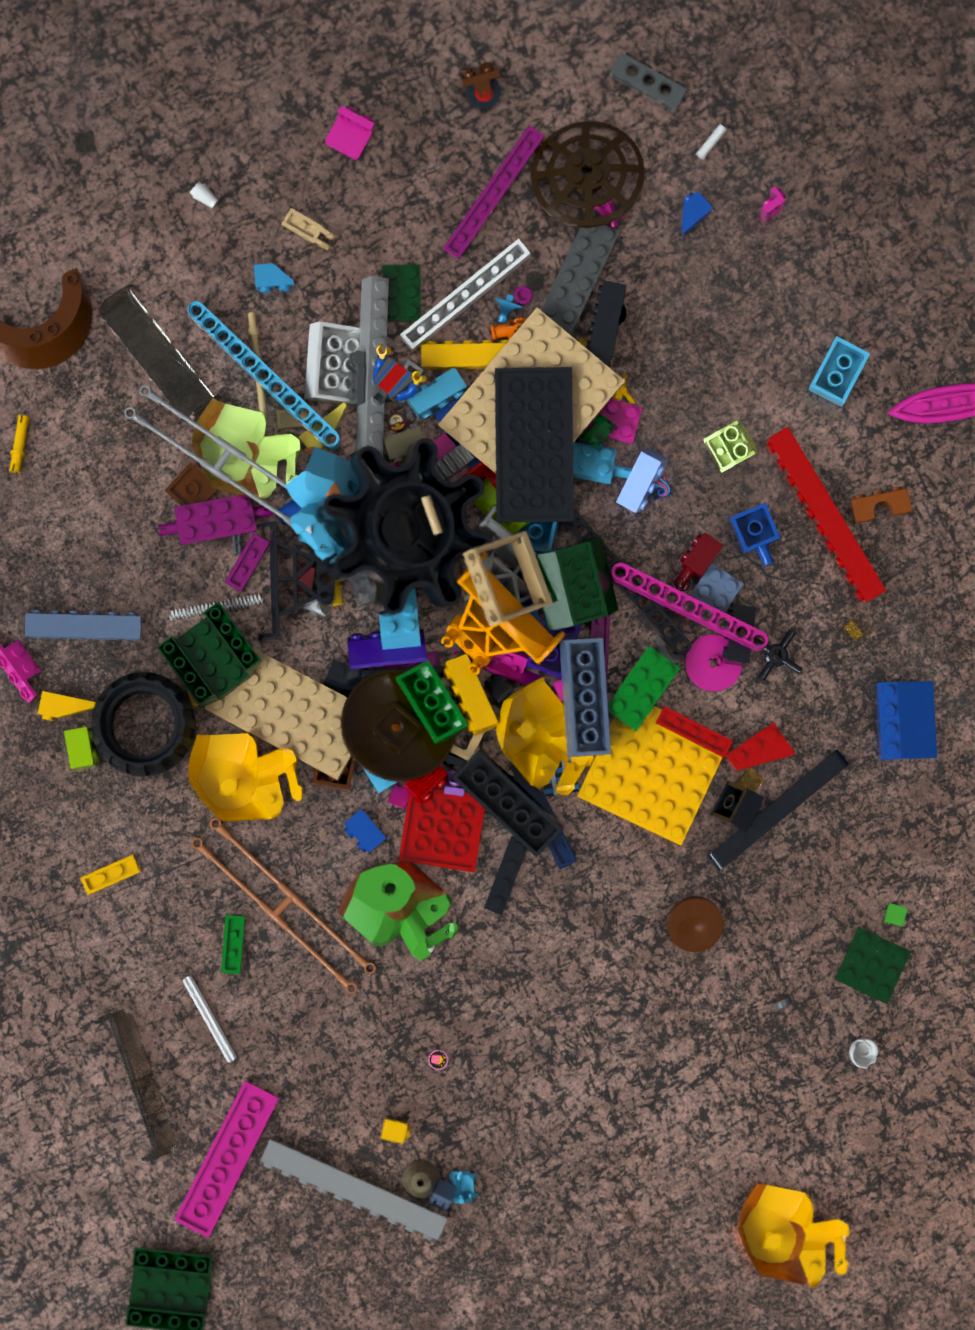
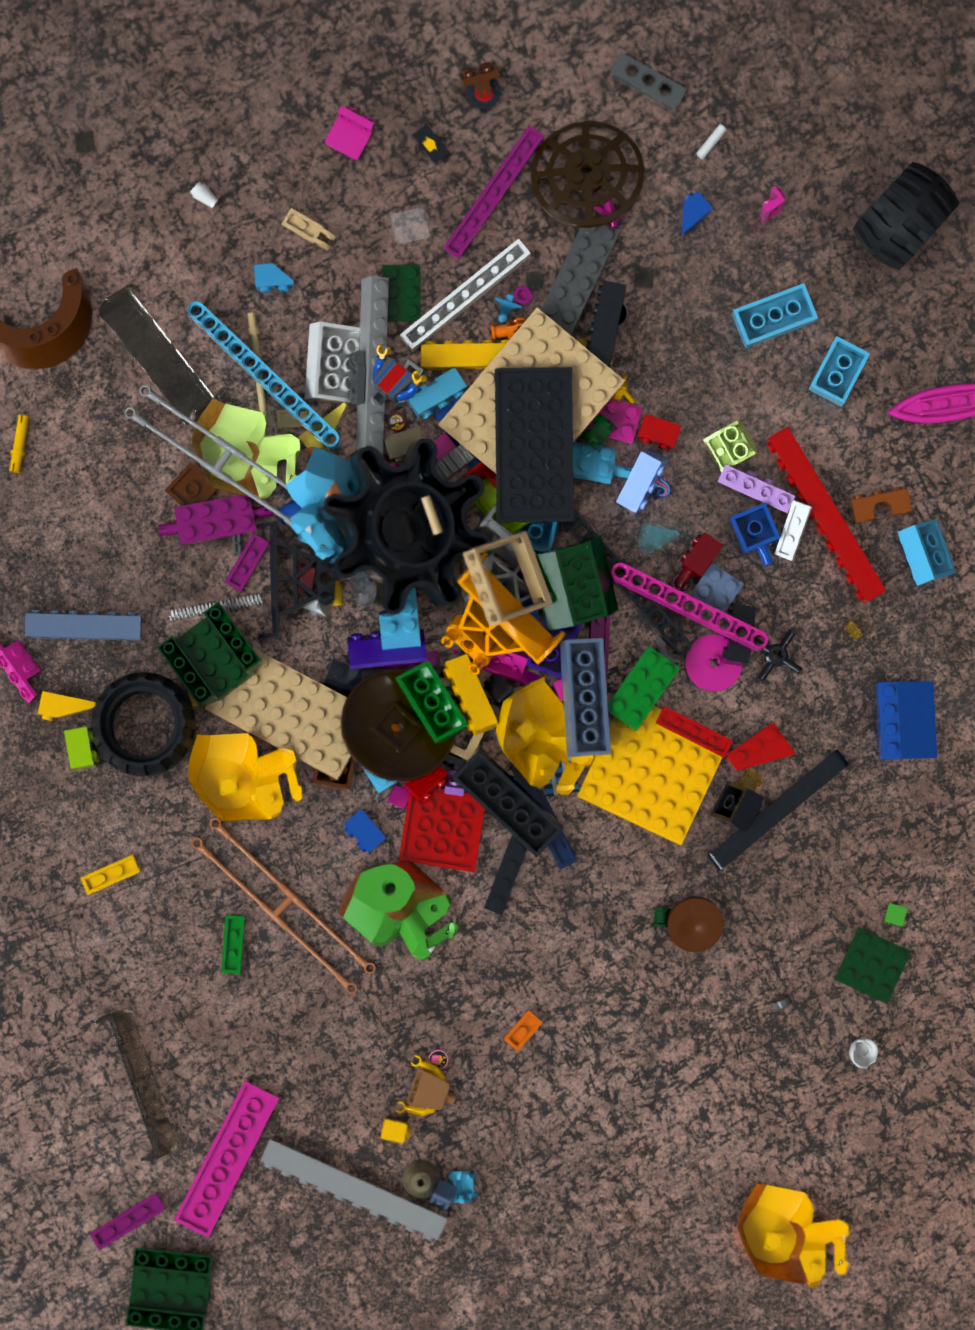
white axle [183,975,237,1062] -> none
none -> magenta plate [90,1192,166,1250]
none -> clear piece [390,207,430,245]
none -> medium nougat torso [396,1055,456,1117]
none -> black tile [412,123,450,166]
none -> orange plate [503,1010,543,1052]
none -> clear smoke tile [633,267,654,289]
none -> red brick [637,414,681,451]
none -> clear light blue slope [637,523,680,554]
none -> dark green bush [651,907,670,928]
none -> lavender bracket [718,464,795,513]
none -> medium azure brick [732,283,818,349]
none -> white plate [774,500,812,561]
none -> black tyre [853,161,960,270]
none -> medium azure slope [898,519,956,586]

